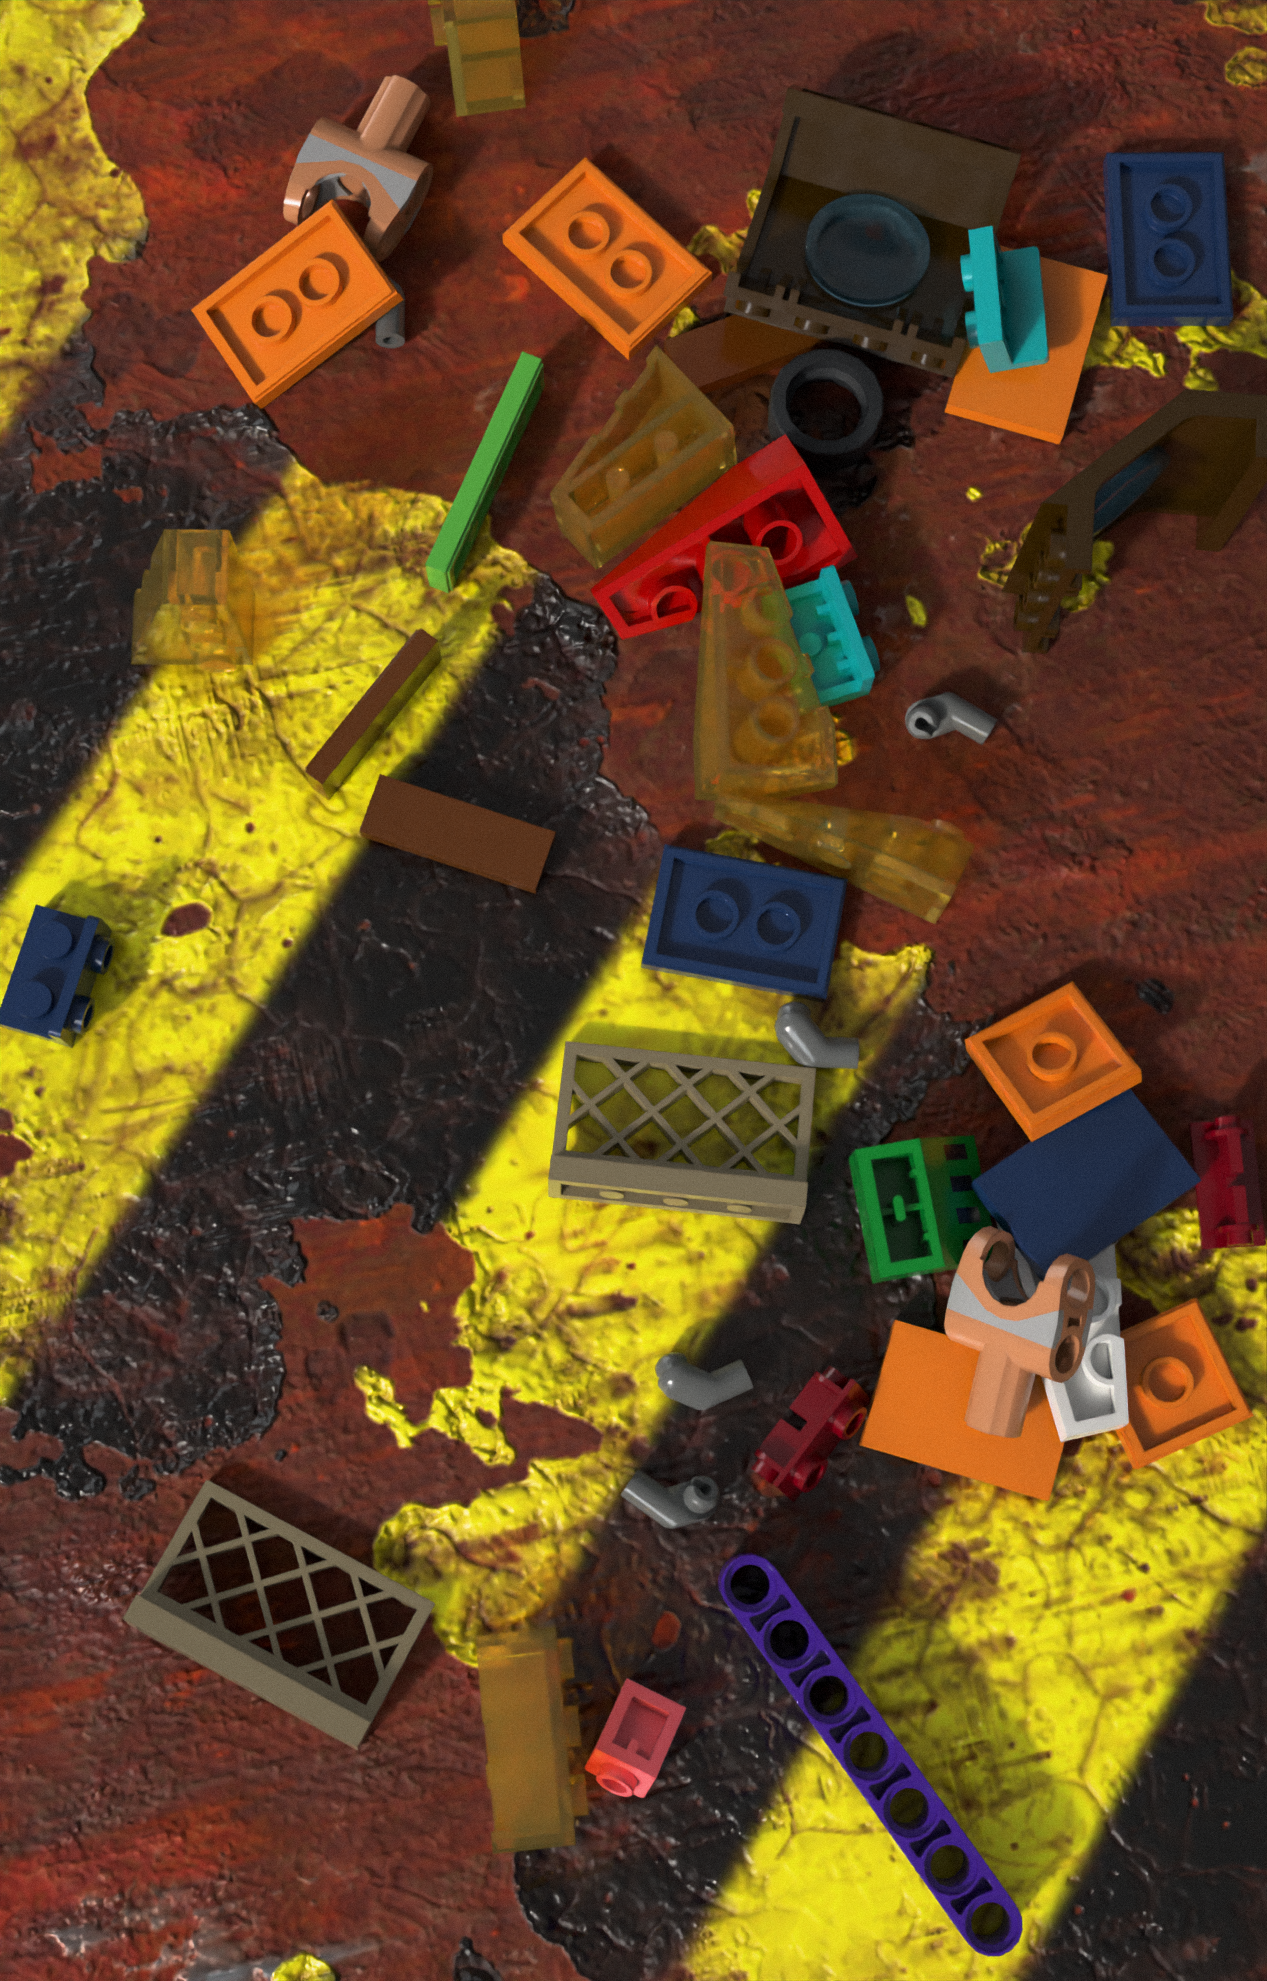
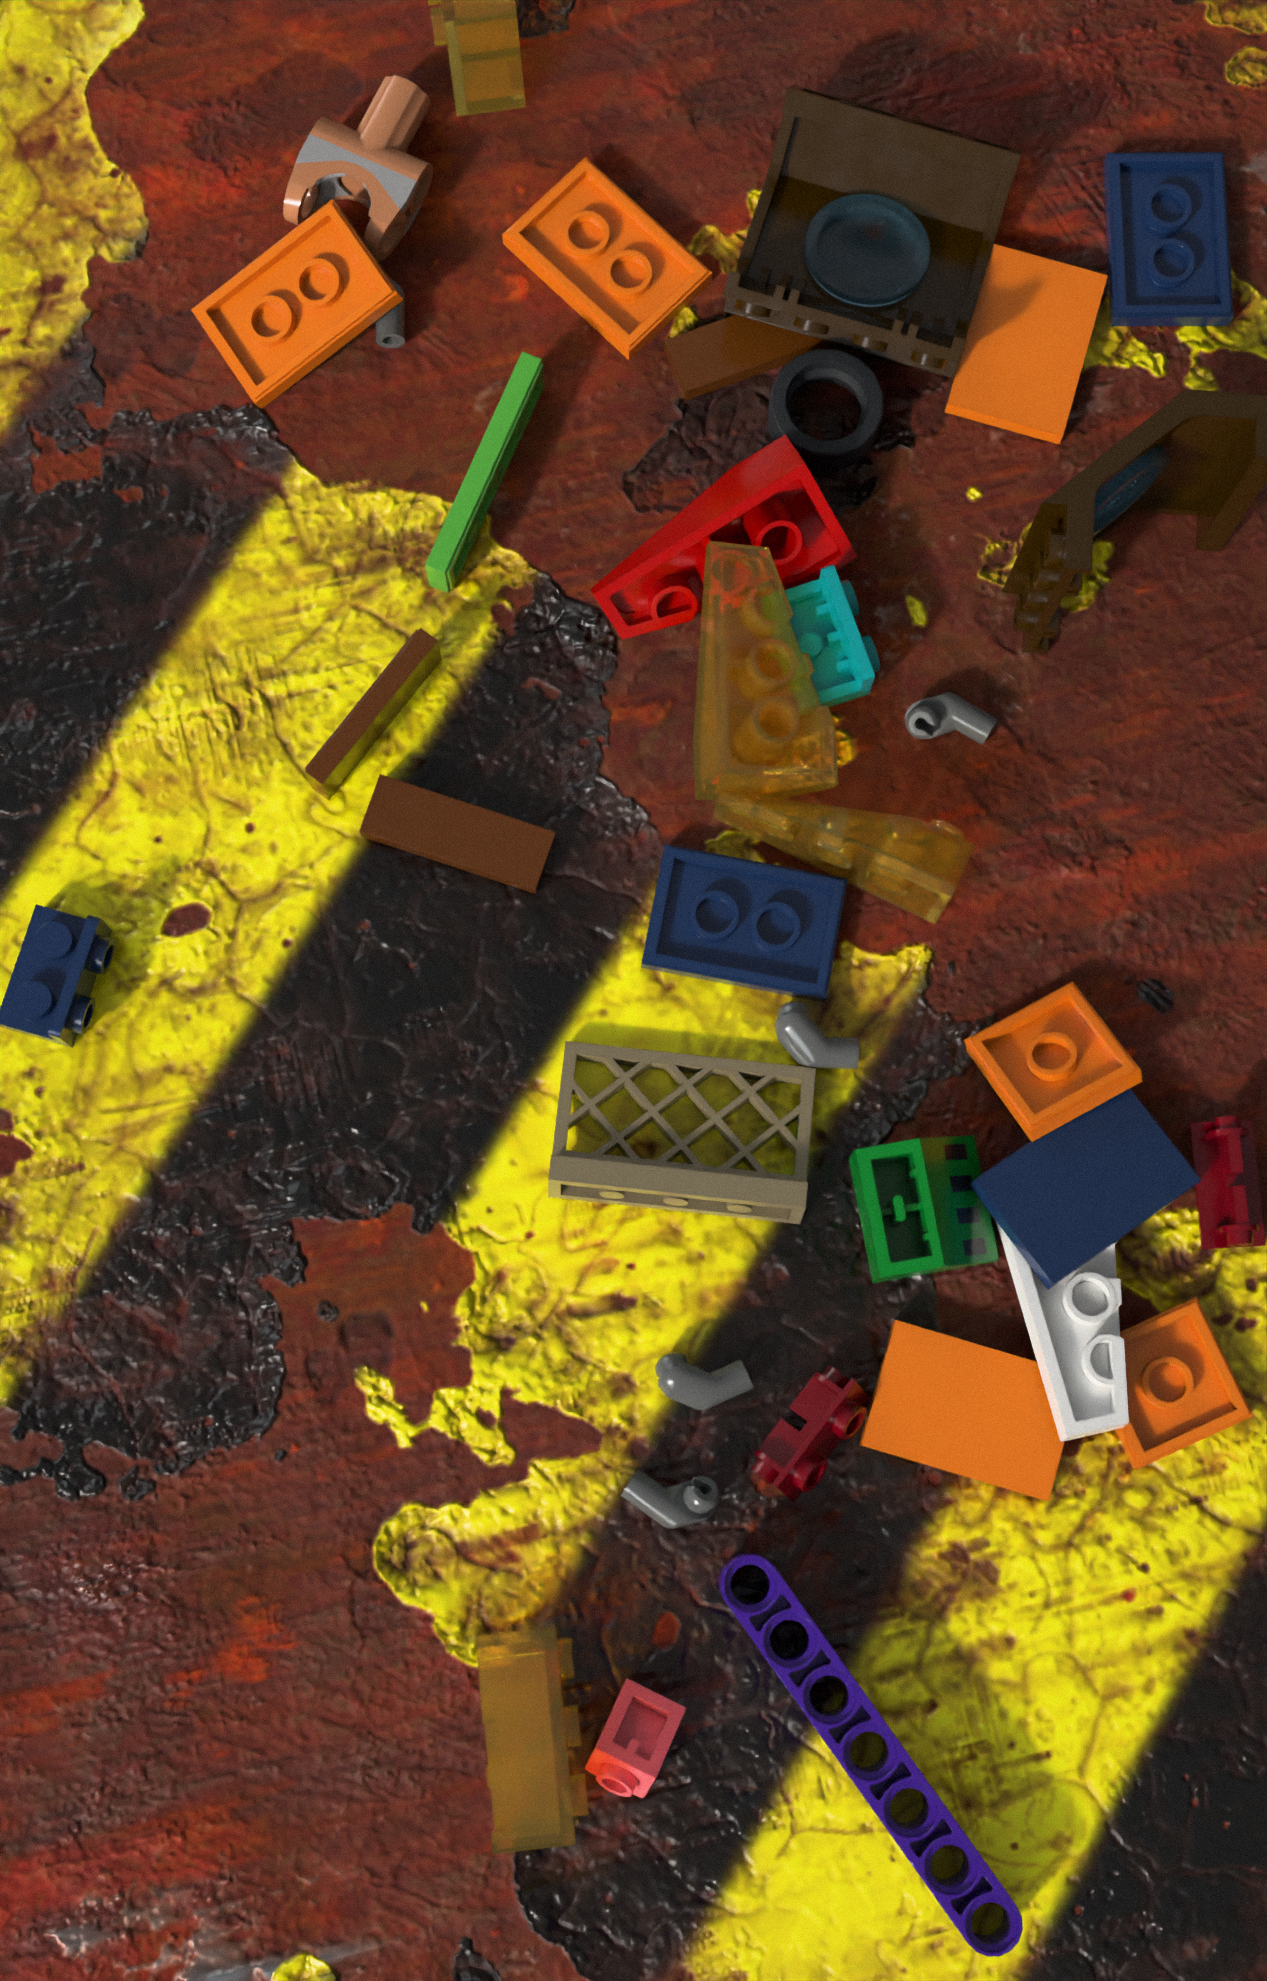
dark tan fence [123,1479,435,1751] -> none
clear yellow wedge [131,529,255,673] -> none
clear yellow wedge [550,345,738,570] -> none
nougat connector [944,1226,1095,1438] -> none
teal bracket [960,226,1050,373] -> none

